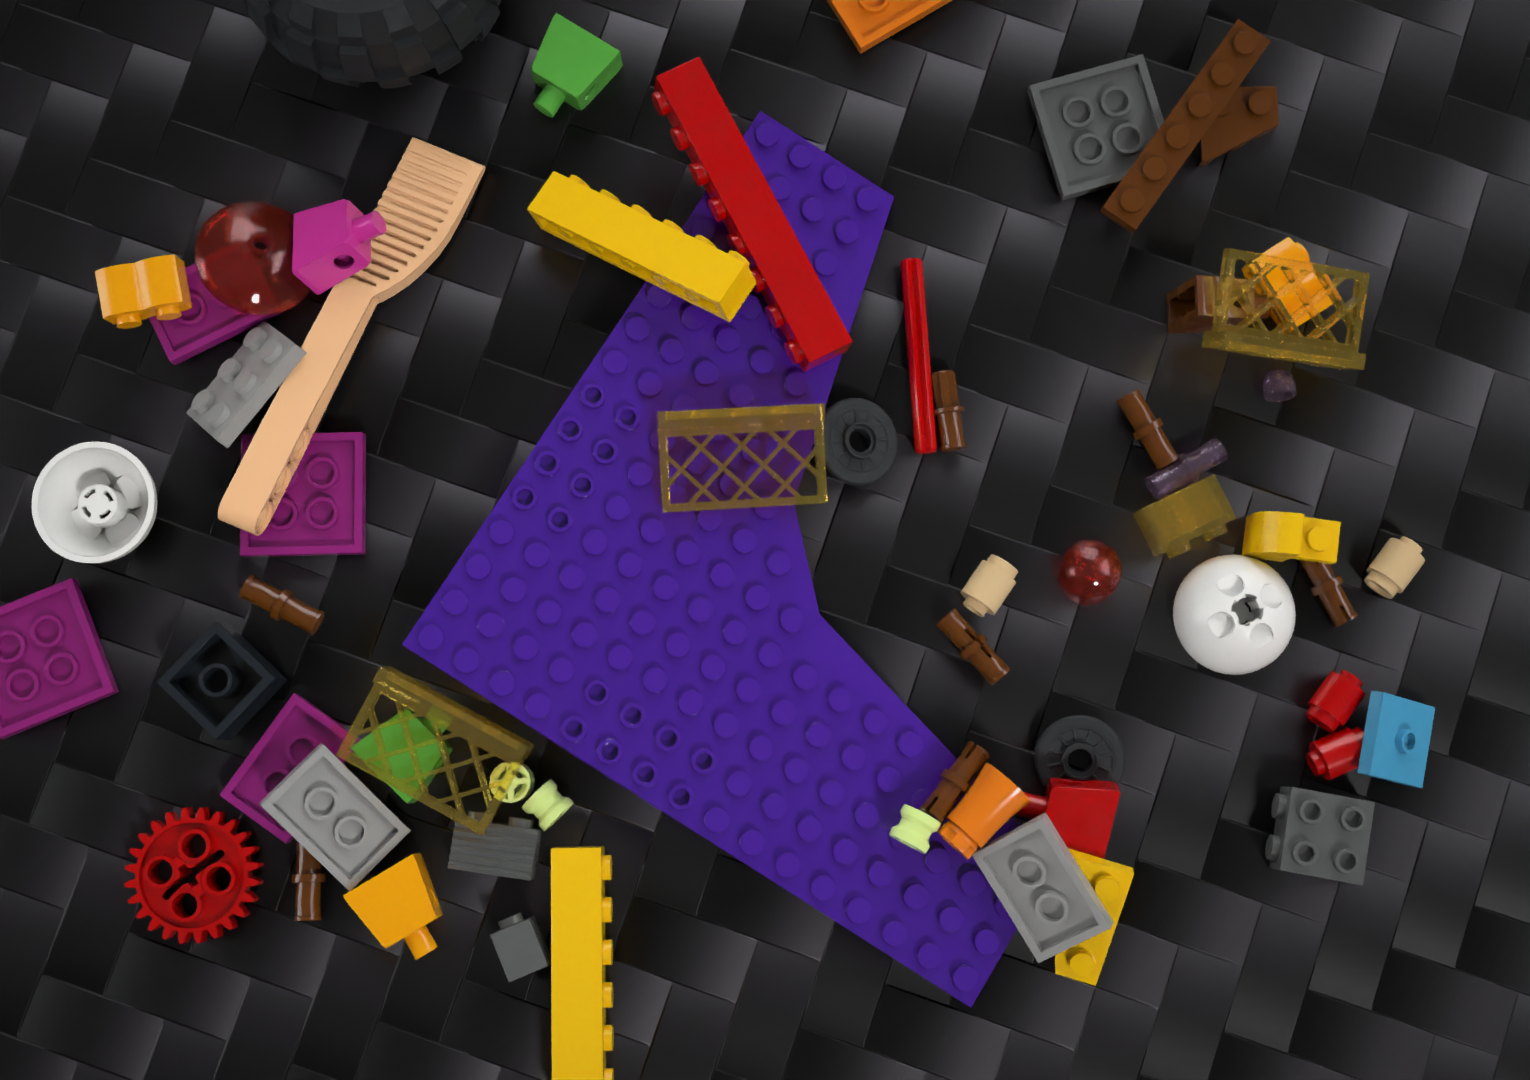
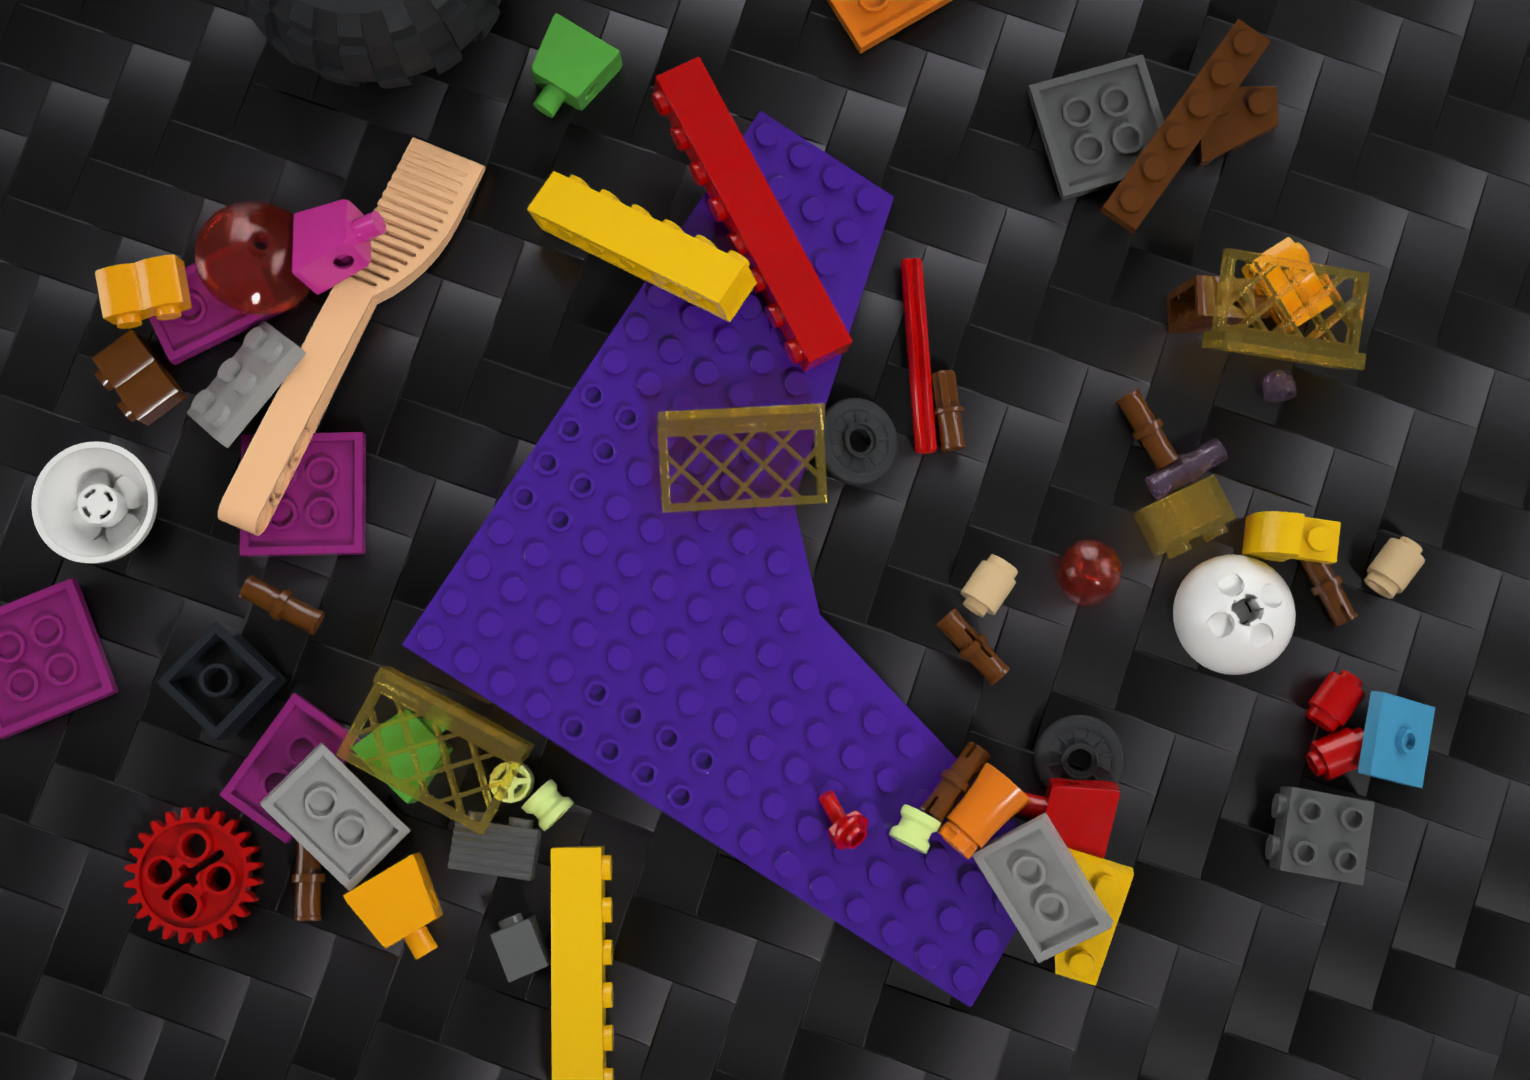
none -> reddish brown brick [92,329,187,426]
none -> red plate [818,790,869,850]

